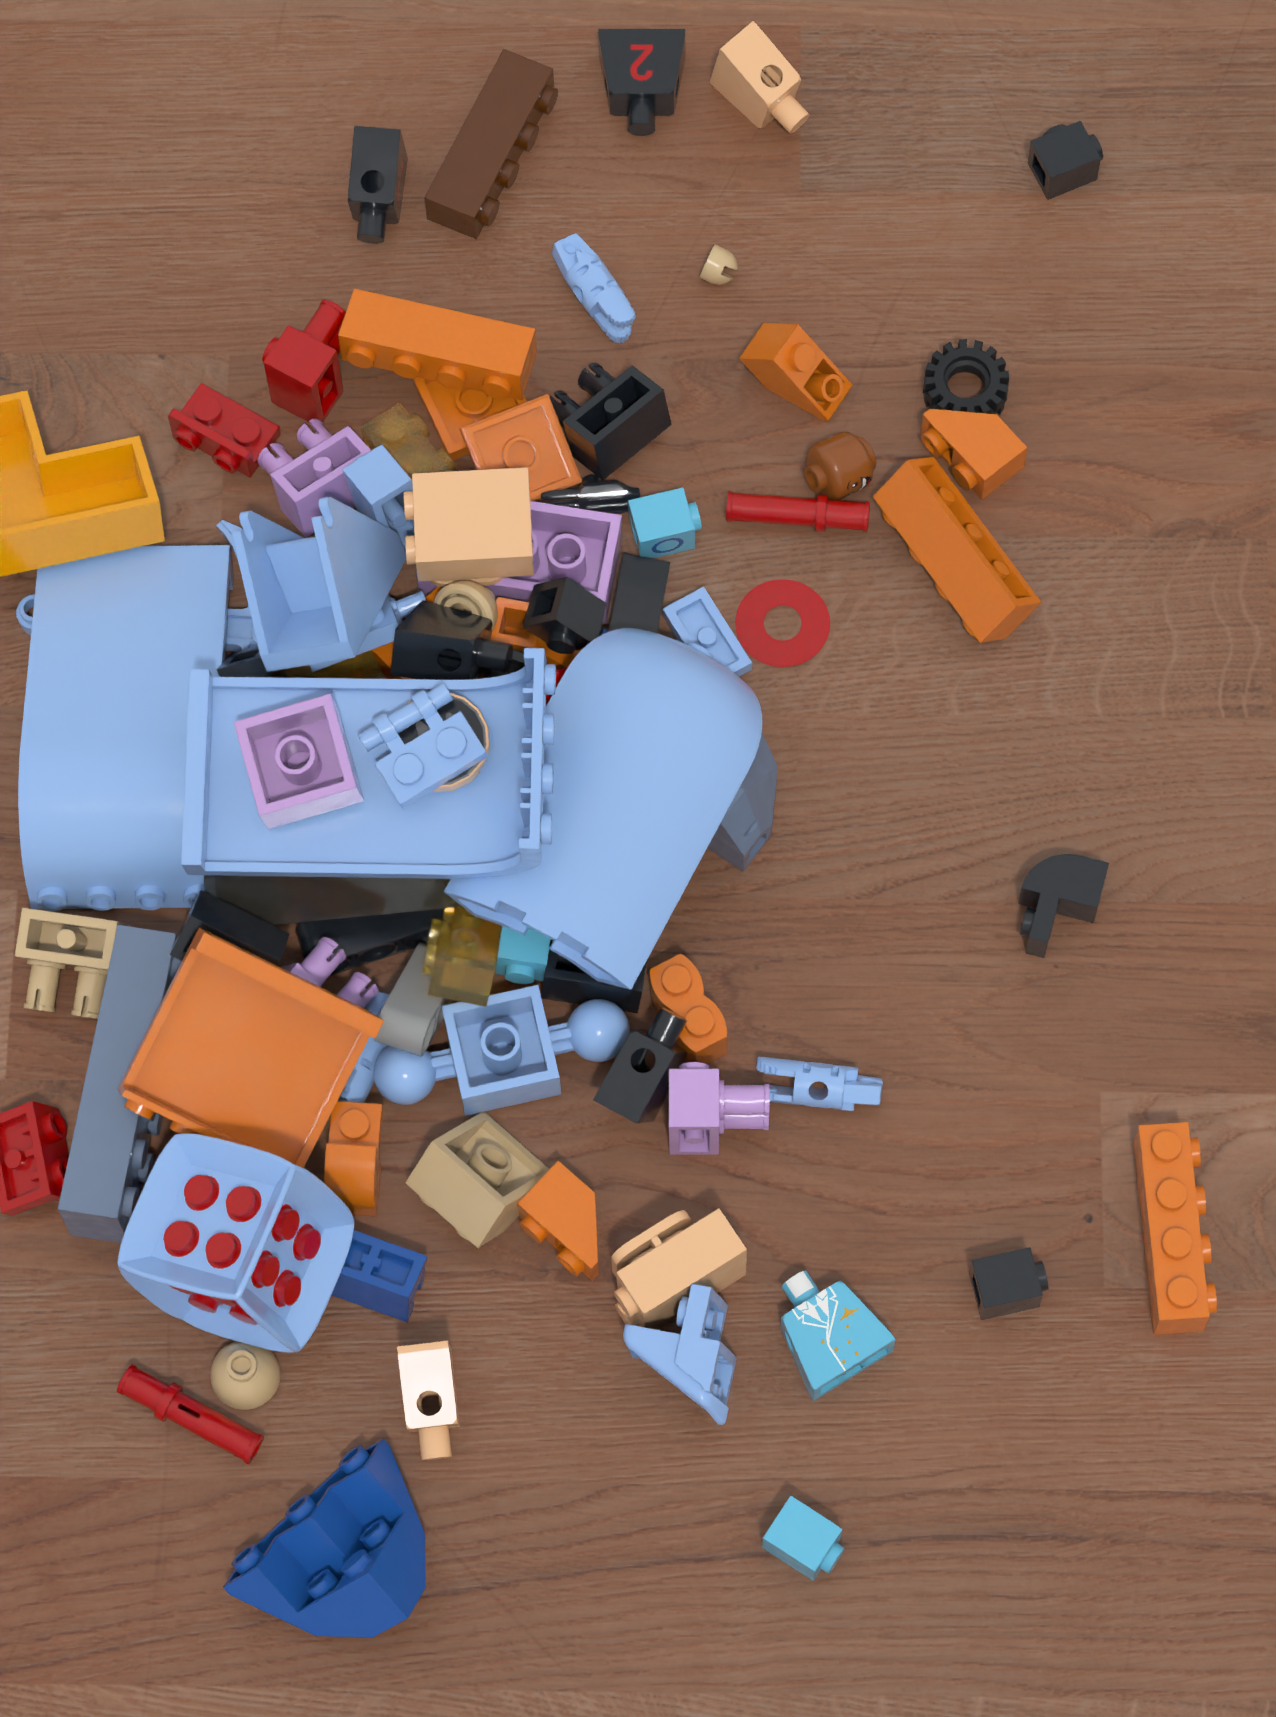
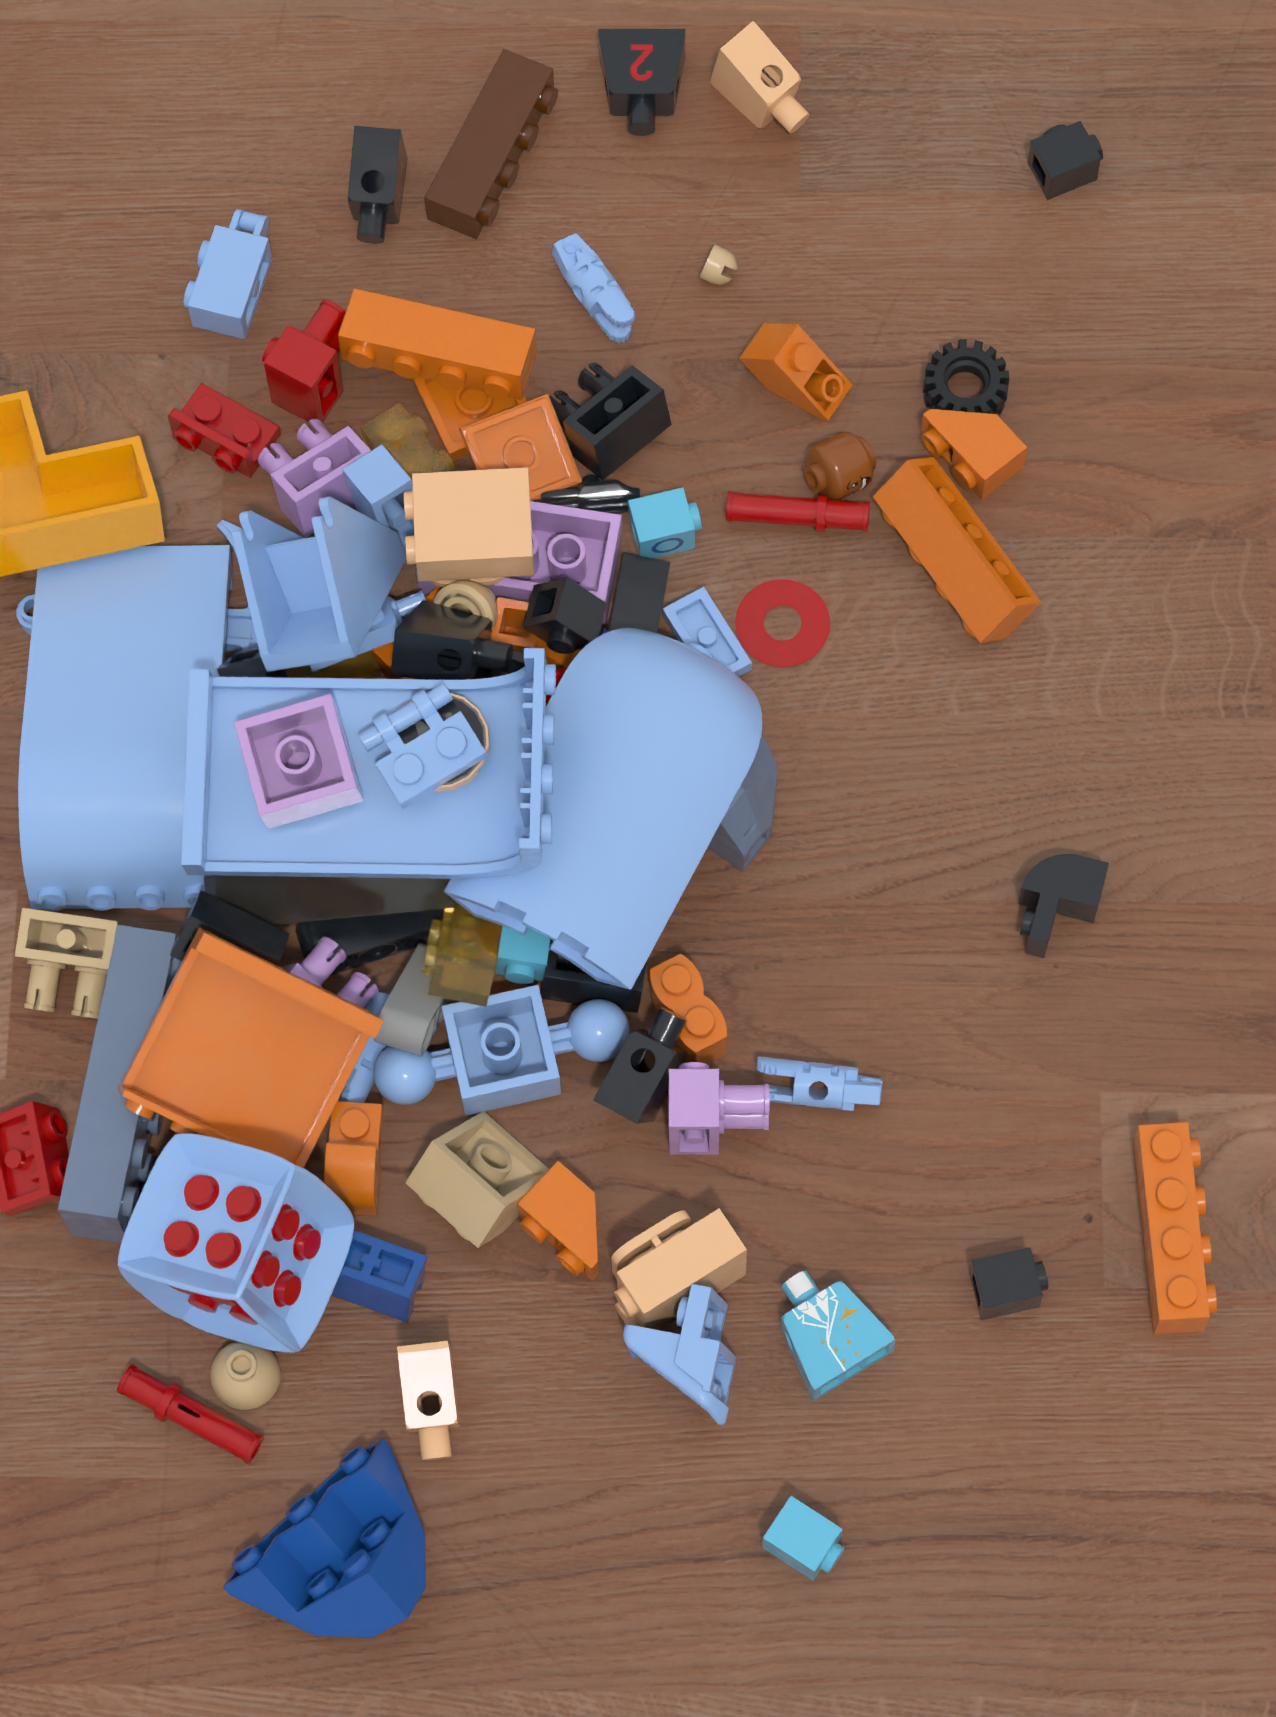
none -> light blue brick [184,209,273,339]

